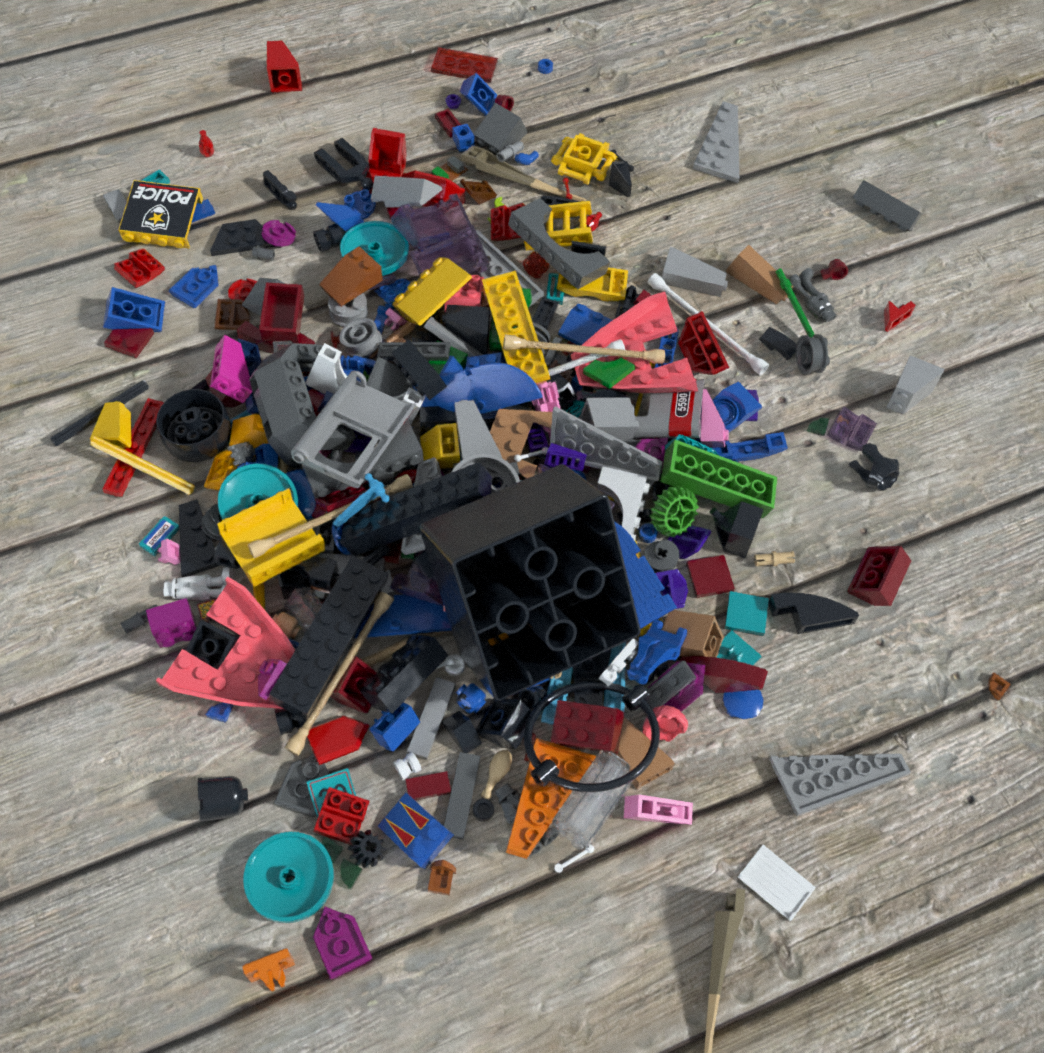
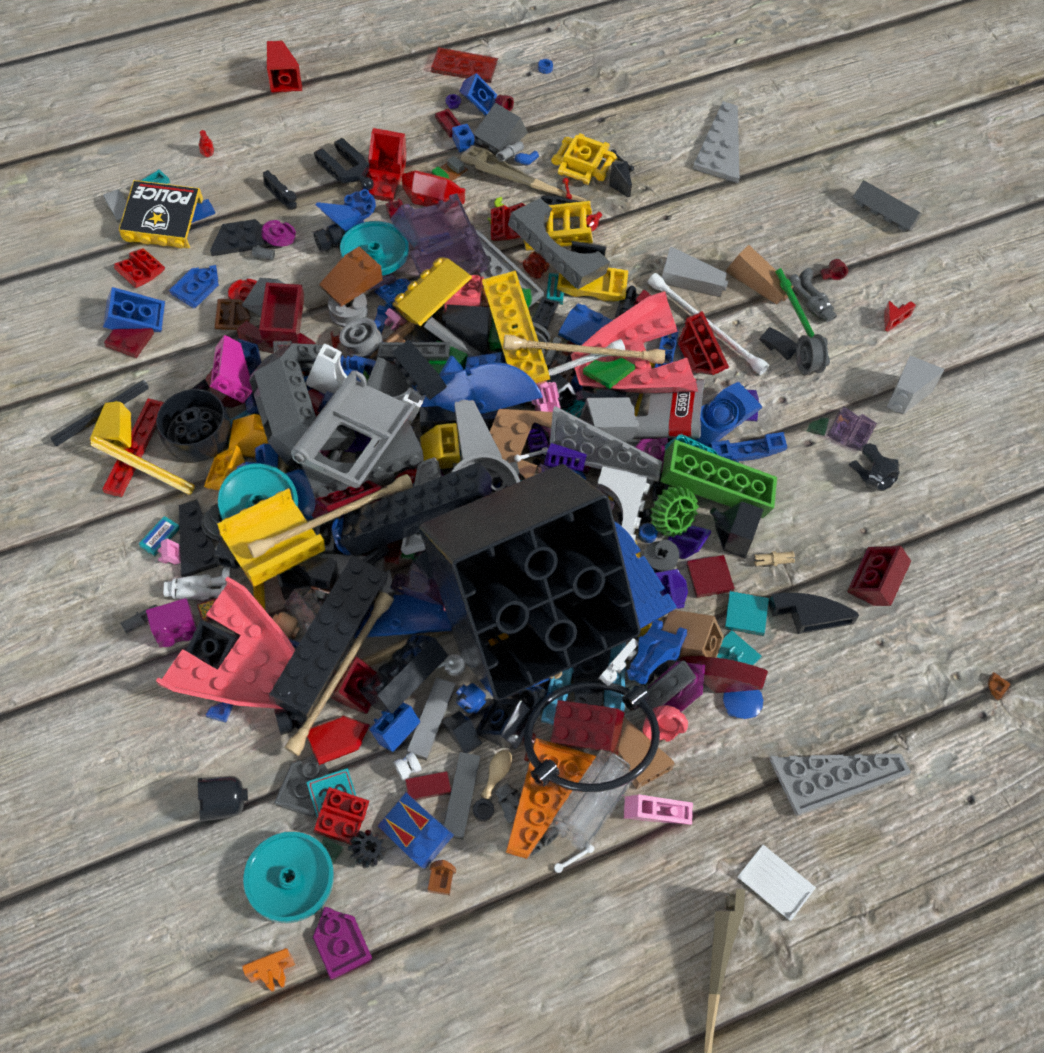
dark grey hinge [227,442,256,466] -> none
magenta wing [258,659,287,700] -> none
dark azure piece [333,473,390,527] -> none
clear green tile [340,858,363,890] -> none
light grey slope [371,176,442,208] -> none
reddish brown slope [460,179,497,205] -> none
bright pink slope [701,389,729,448] -> none

